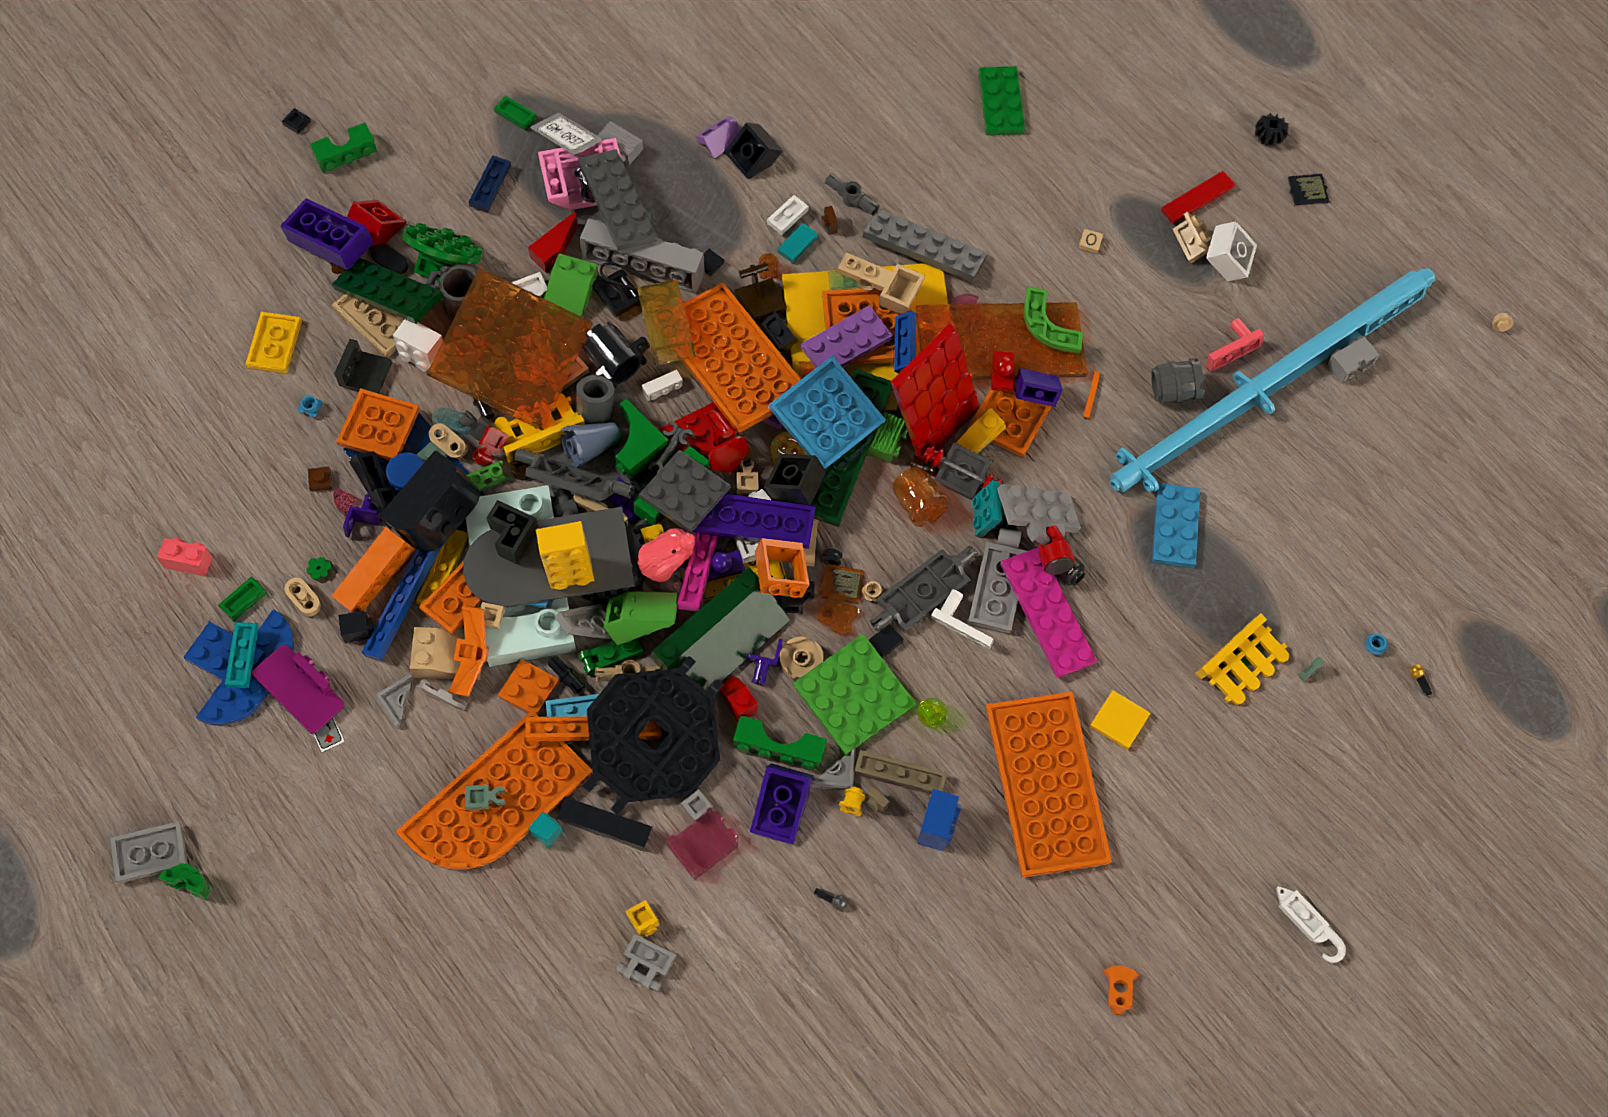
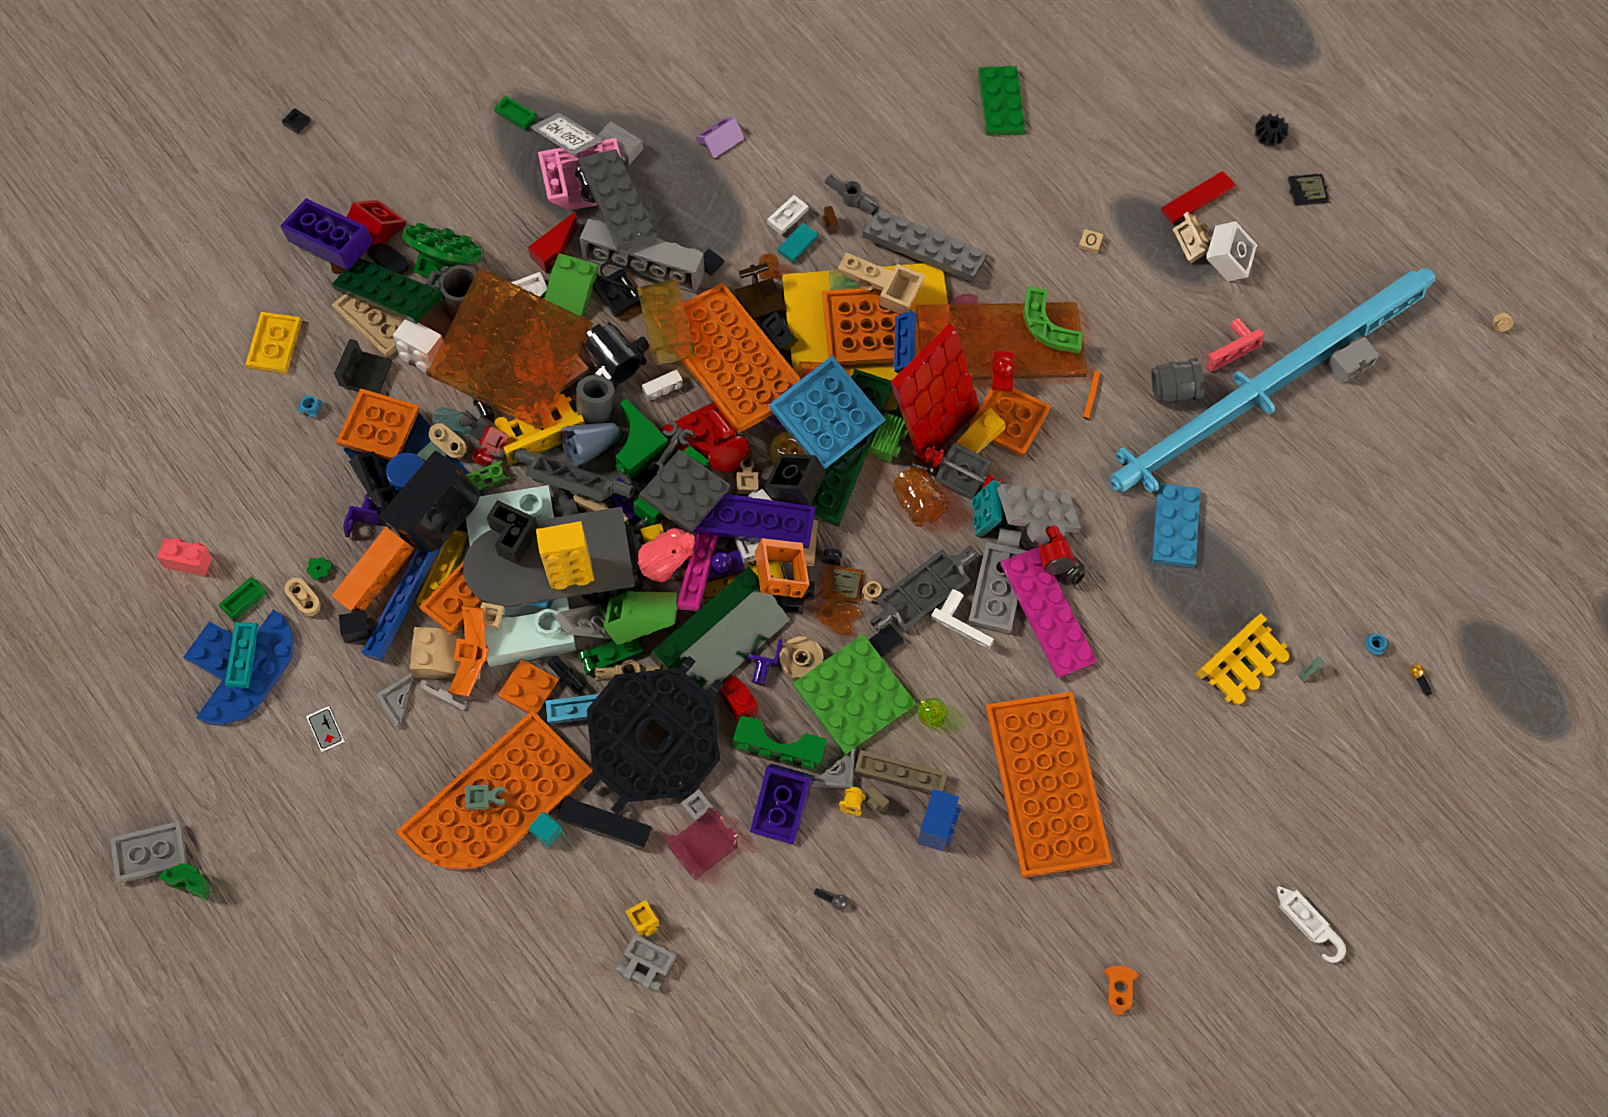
magenta bracket [252,645,344,734] -> none
reddish brown plate [308,466,332,491] -> none
green arch [310,122,377,173] -> none
clear pink tile [333,488,356,516] -> none
dark blue plate [468,155,511,212] -> none
dark brown tile [508,460,531,480] -> none
orange plate [525,716,662,741] -> none
black slope [724,122,783,179] -> none
medium lavender plate [801,305,893,368] -> none
dark purple brick [1013,368,1063,407] -> none
yellow tile [1090,690,1151,751] -> none

